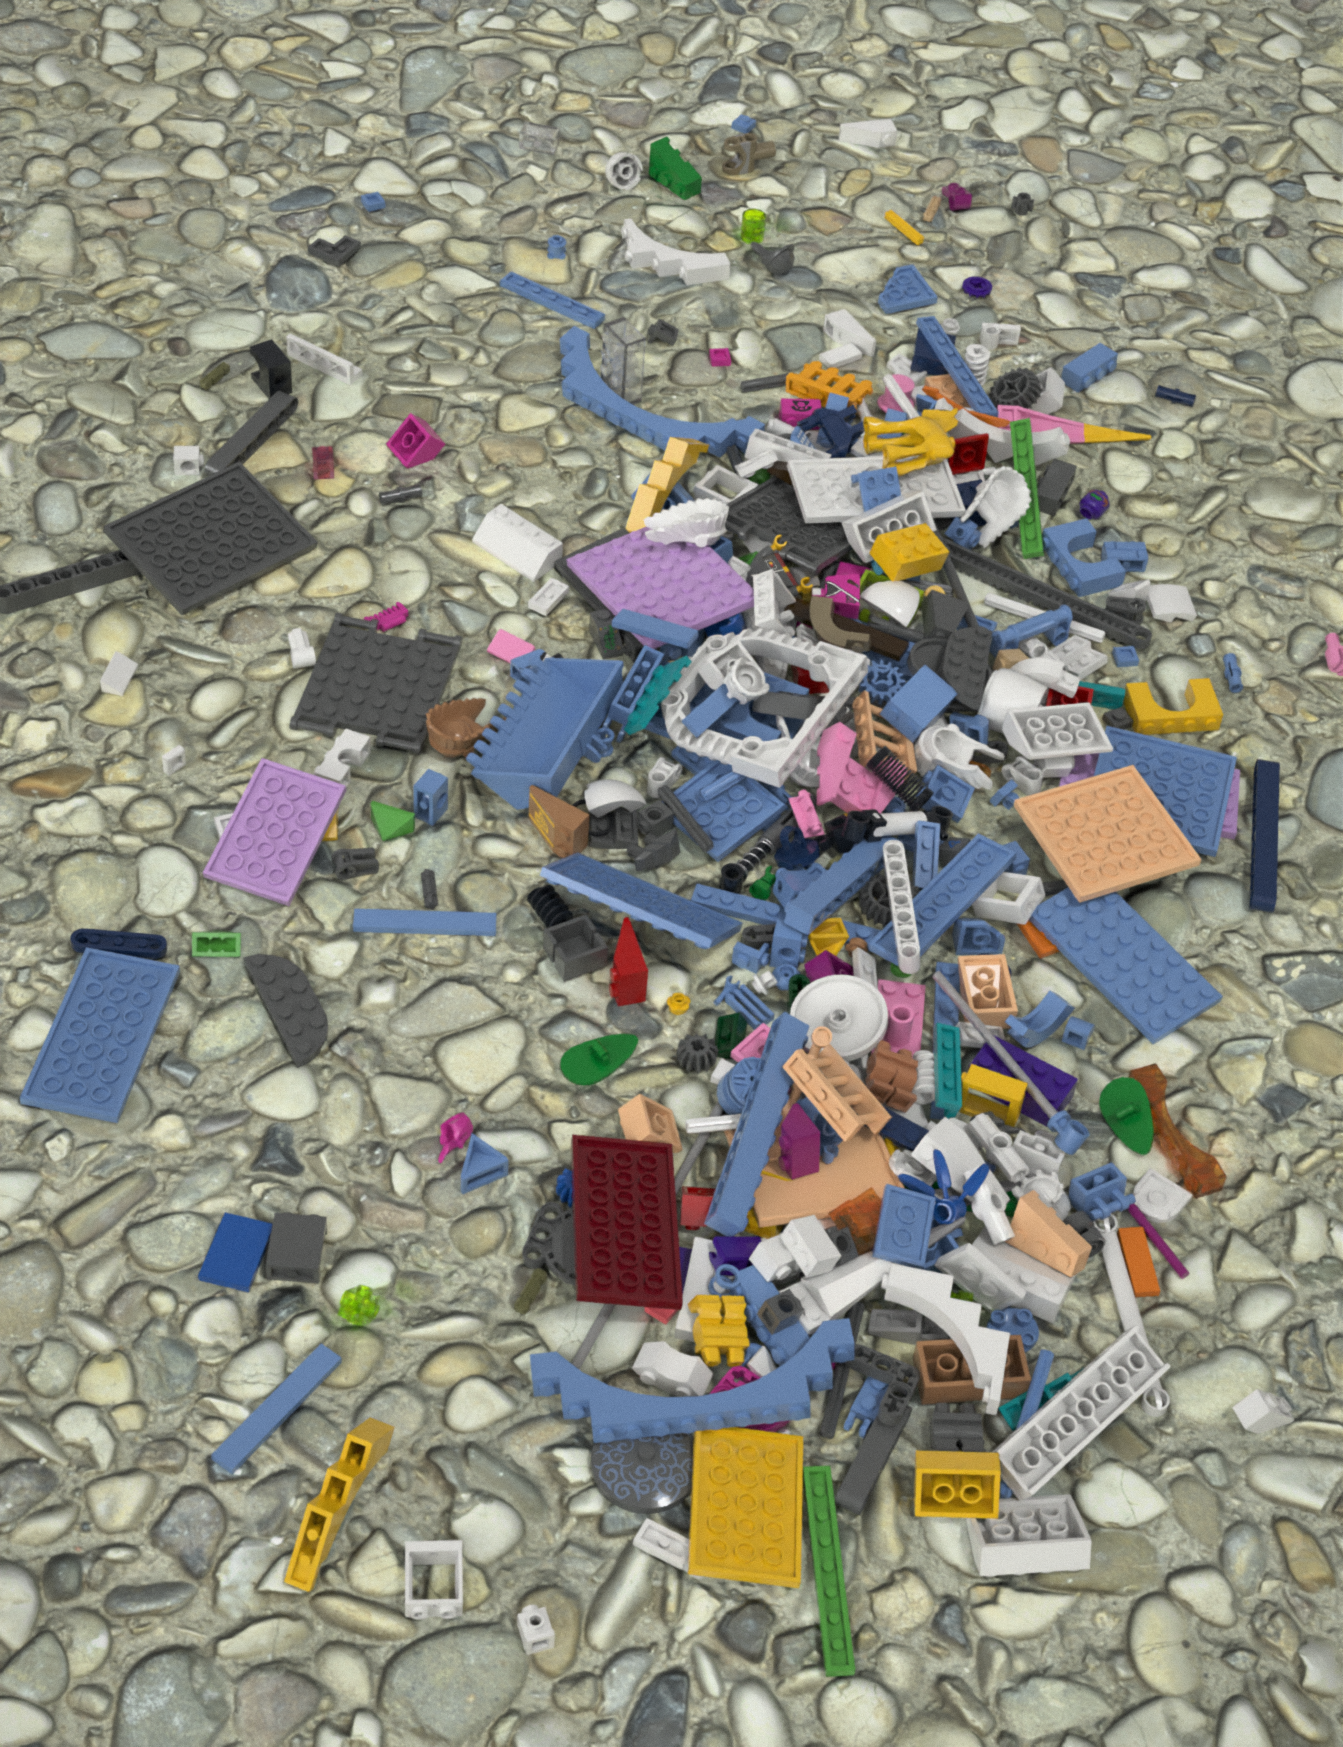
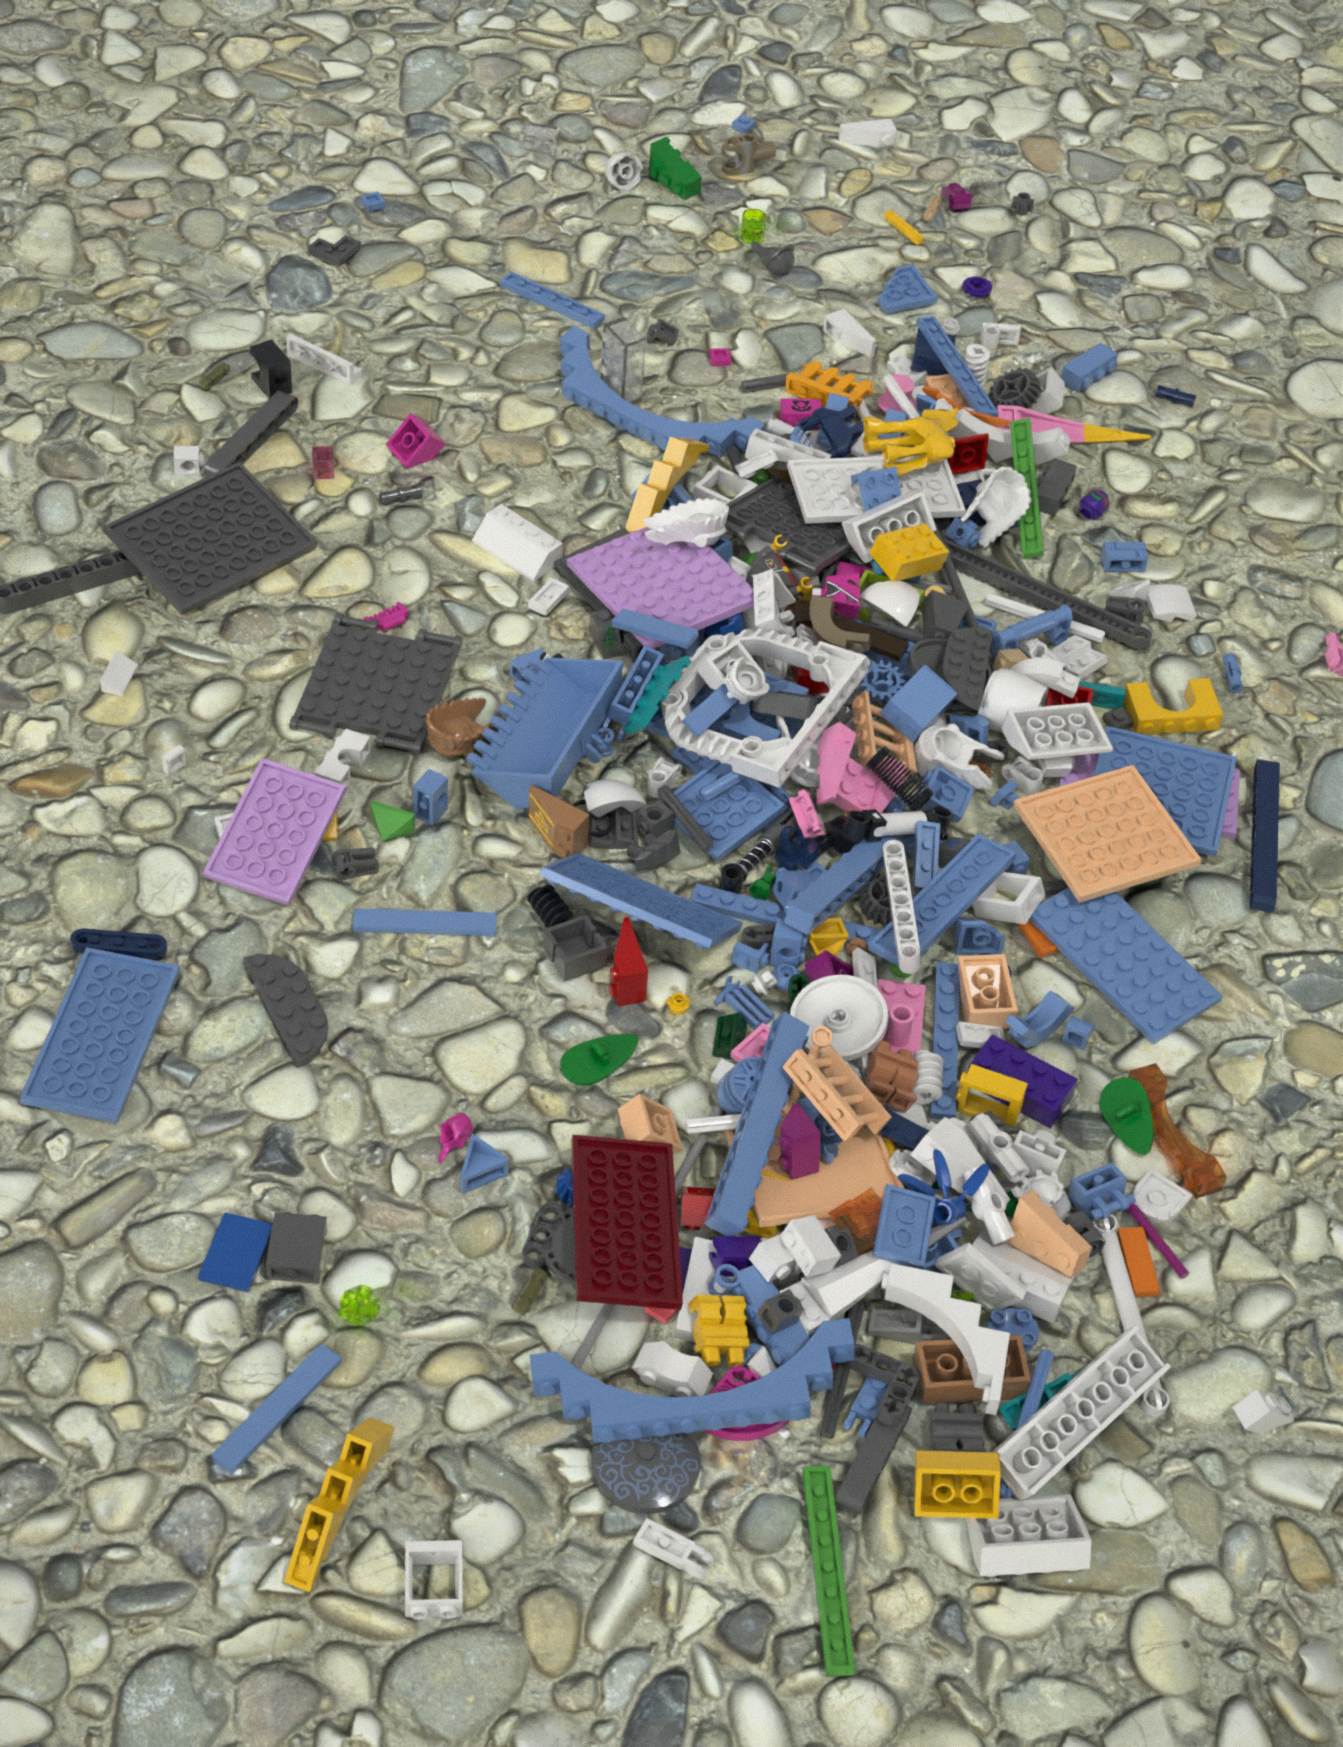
bright green slope [192,930,241,957] -> none
white piece [288,628,316,669] -> none
dark grey axle [421,869,438,910] -> none
bright pink slope [487,629,535,663] -> none
white brick [517,1605,555,1655] -> none
medium blue brick [547,235,566,260] -> none
white arch [621,218,730,285] -> none
dark grey gear [676,1032,718,1074] -> none
yellow plate [688,1427,803,1588] -> none
white tile [819,343,862,368] -> none
flat silver piece [932,971,1090,1155] -> none
teal fence [933,1023,962,1119] -> none
medium blue arch [1042,518,1126,597] -> none
medium blue tile [1112,646,1139,667] -> none

